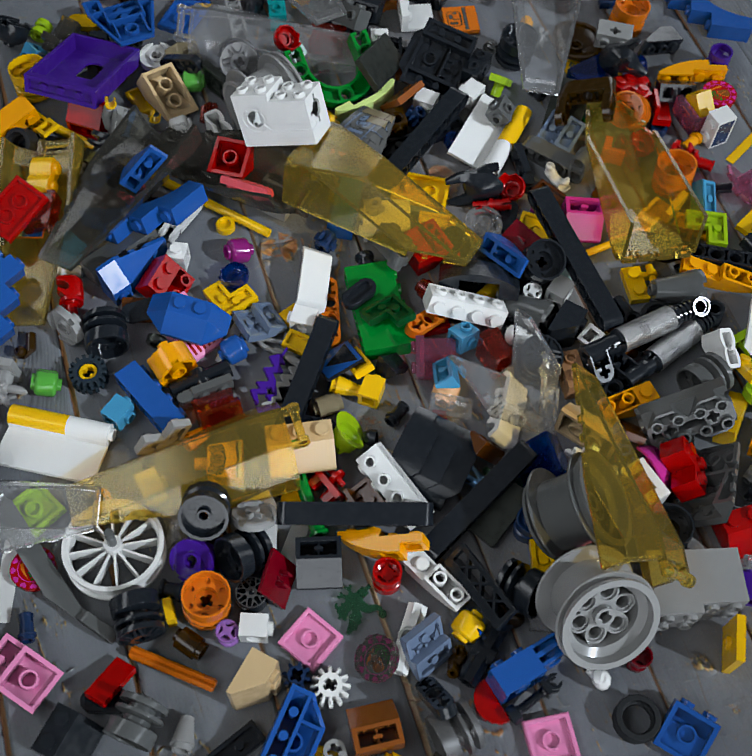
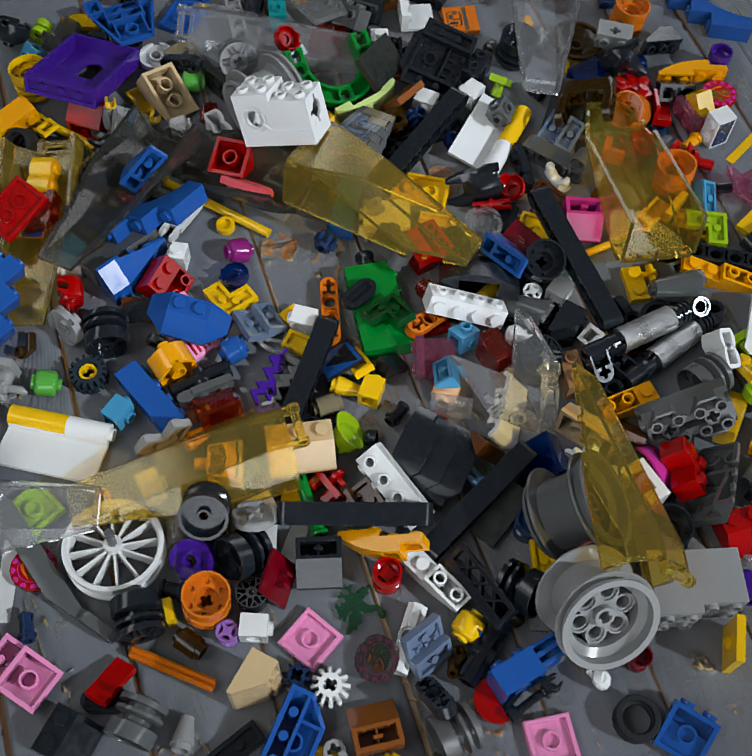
white piece [294,246,332,314] -> none

